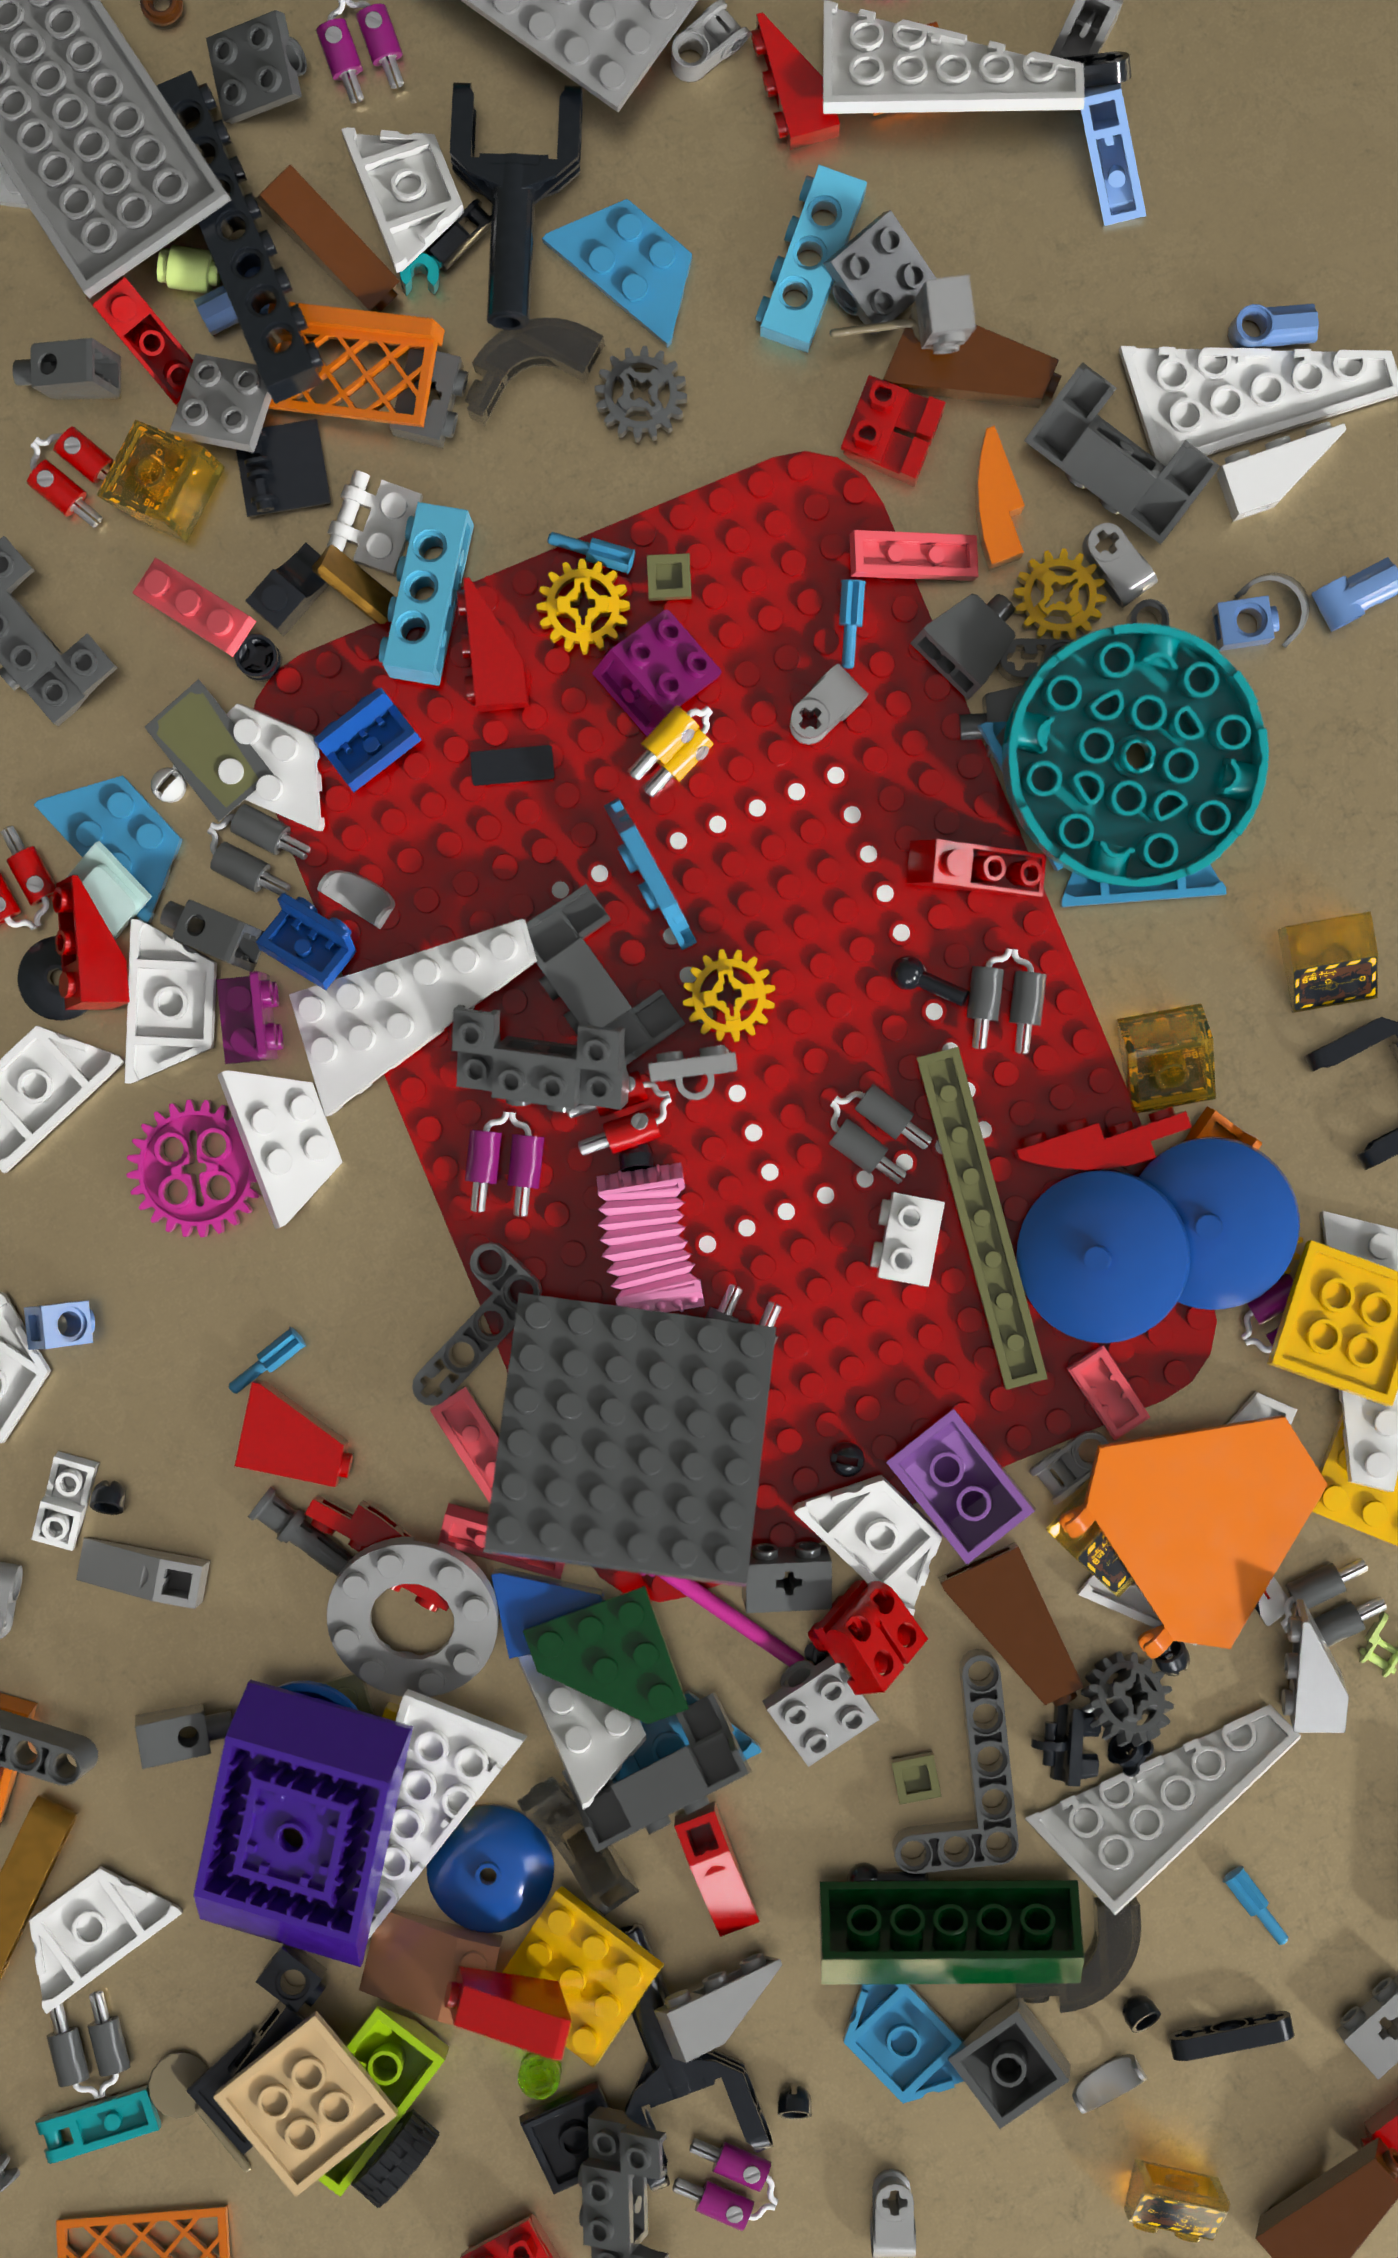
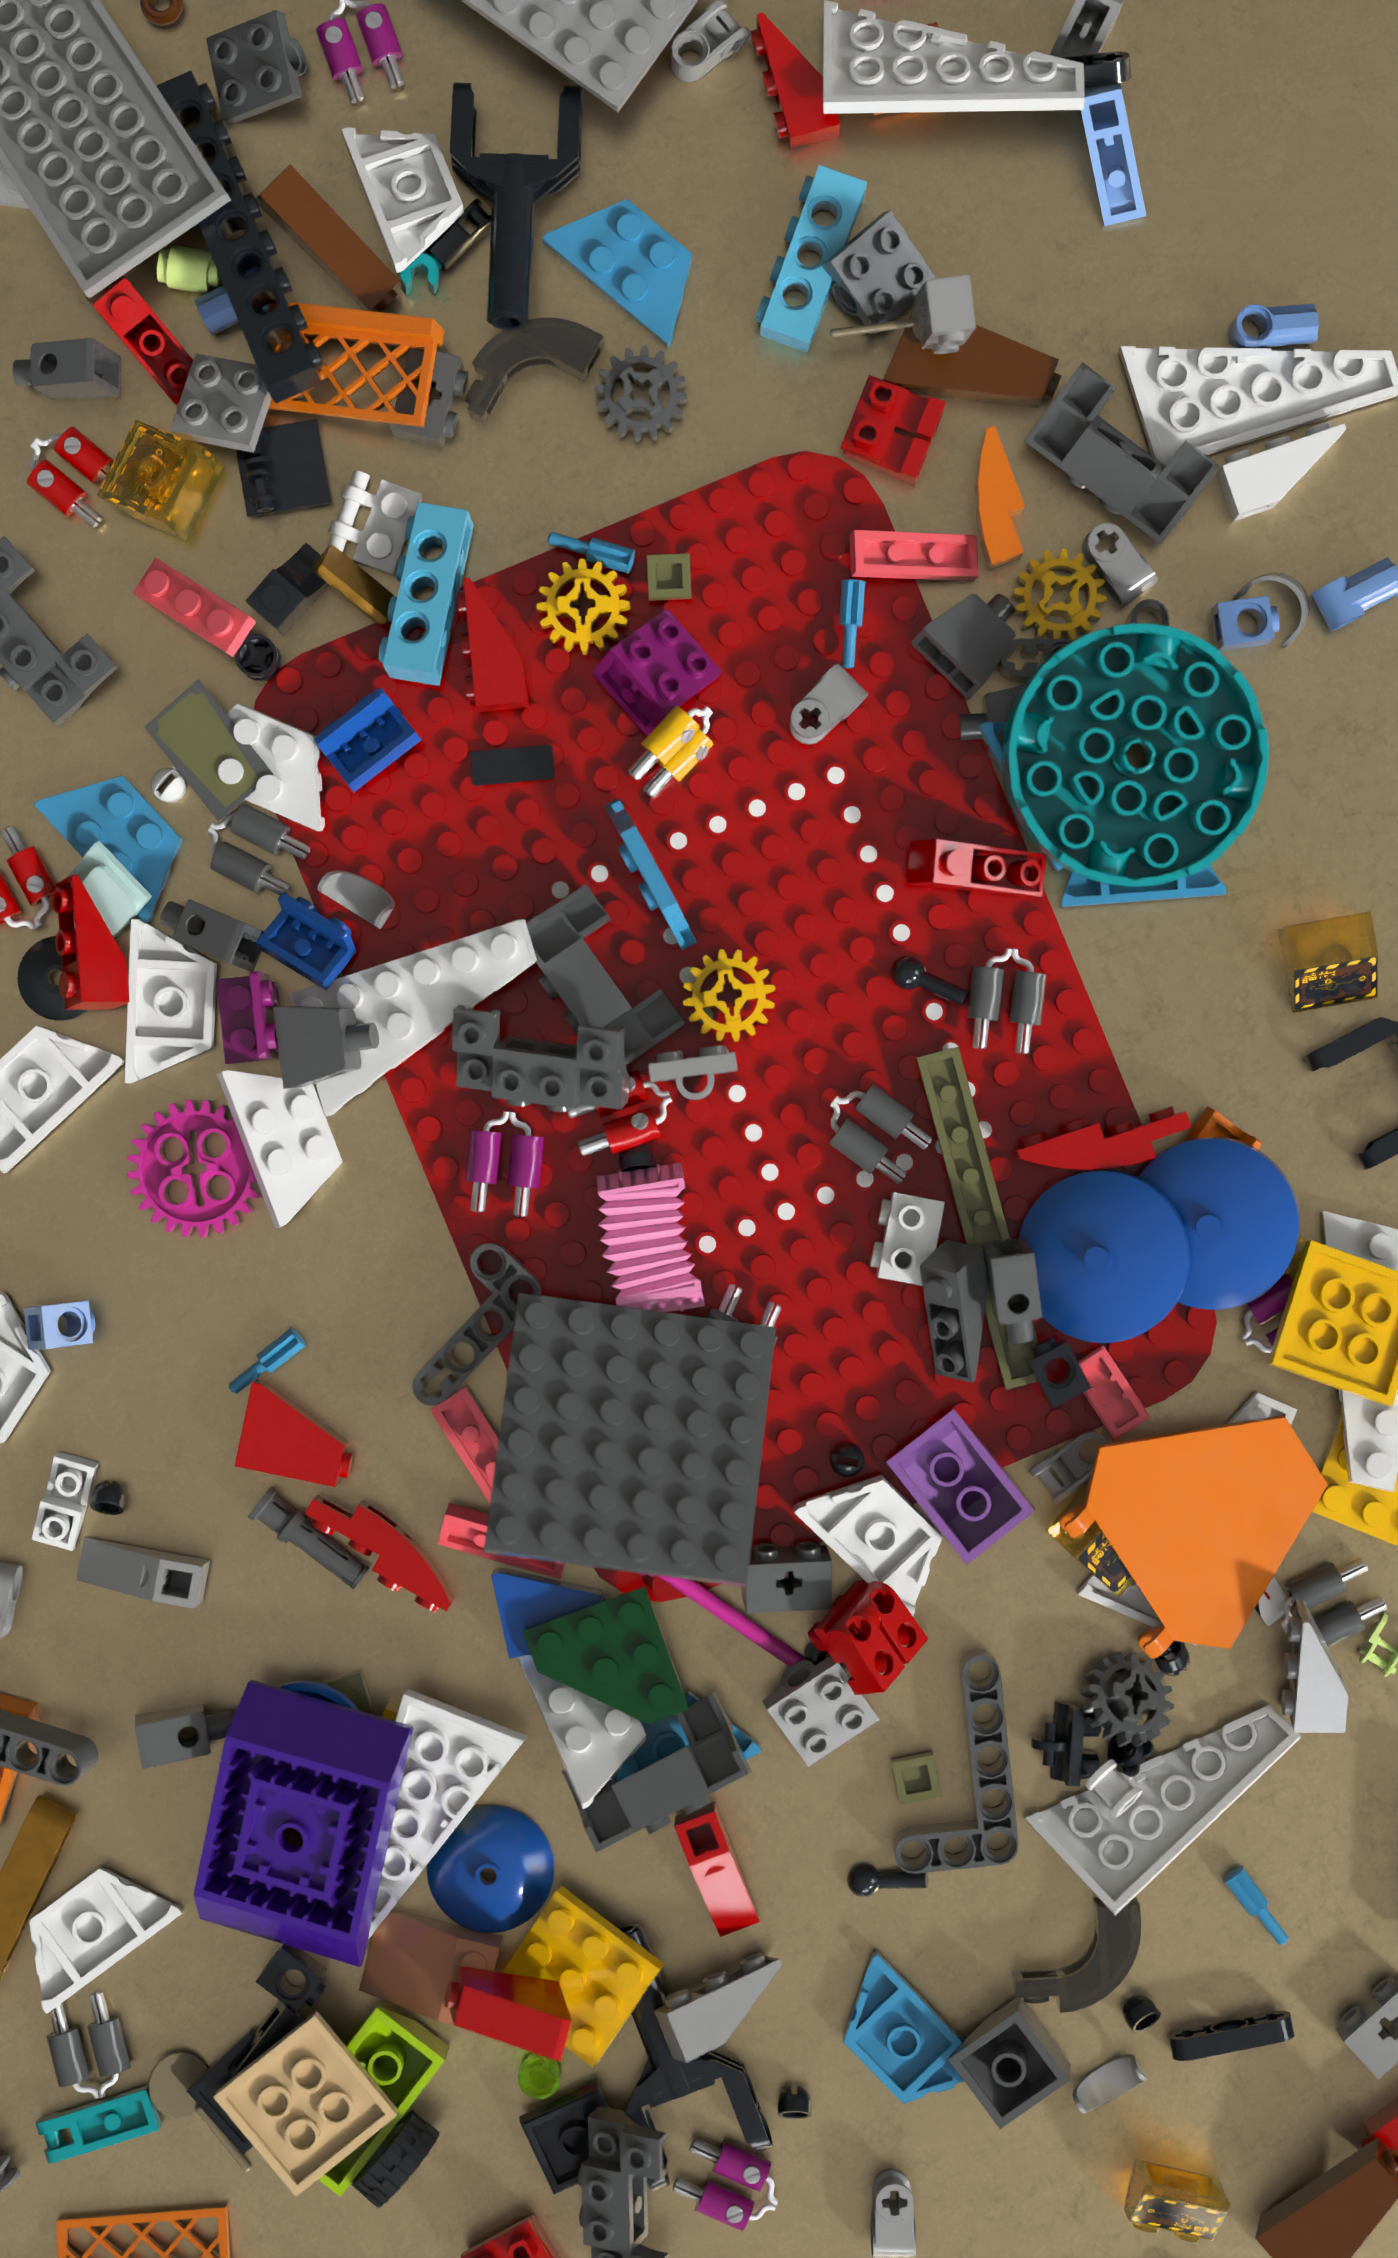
light grey plate [327,1537,499,1697] -> none
clear smoke arch [517,1777,639,1916] -> none
dark green brick [819,1880,1084,1985] -> none
reddish brown slope [938,1542,1084,1706] -> none
clear yellow slope [1117,1003,1216,1114] -> none
none -> dark grey torso [273,1006,379,1089]
none -> dark grey slope [920,1240,988,1383]
none -> dark grey torso [982,1236,1042,1344]
none -> black brick [1025,1337,1091,1408]
none -> white bush [1085,1759,1143,1818]

